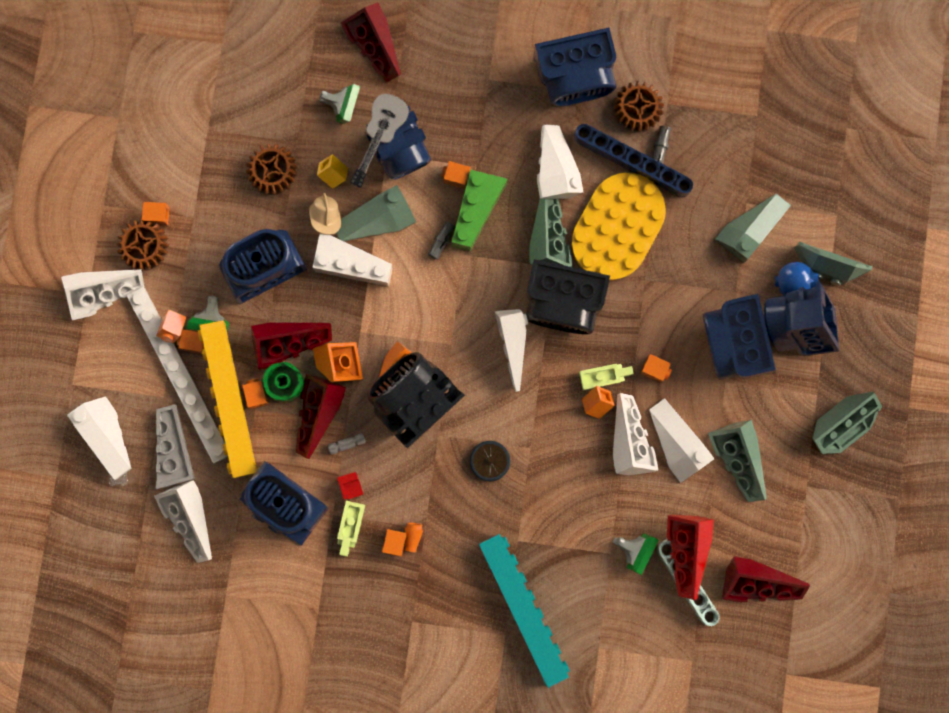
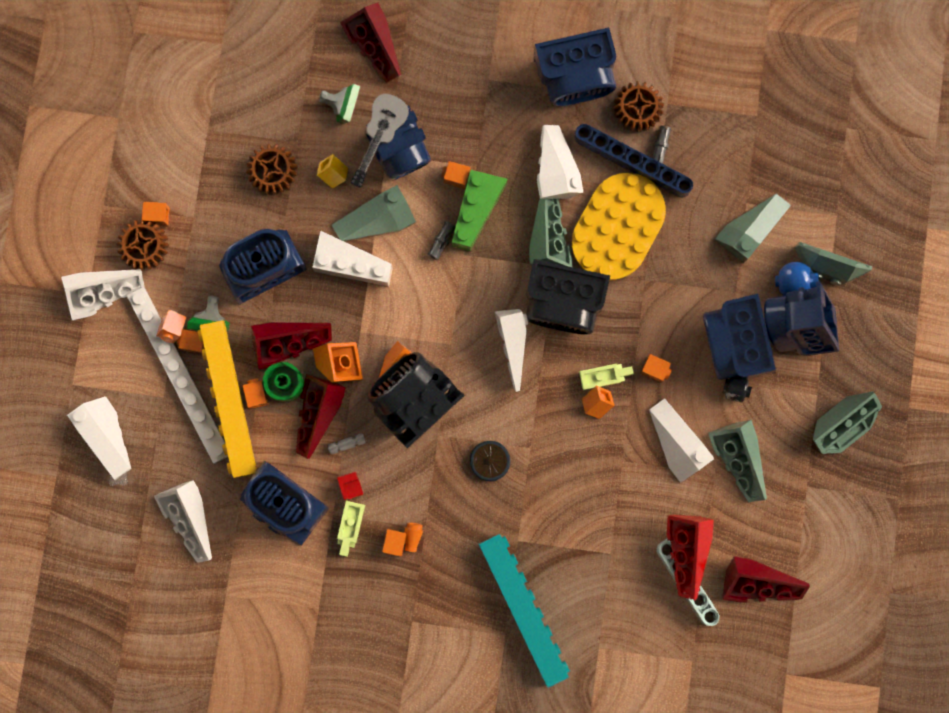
light grey wing [156,405,195,489] -> none
tan piece [309,193,341,235] -> none
white wedge [613,393,658,475] -> none
piece [613,533,659,575] -> none
none -> black head [722,376,752,403]

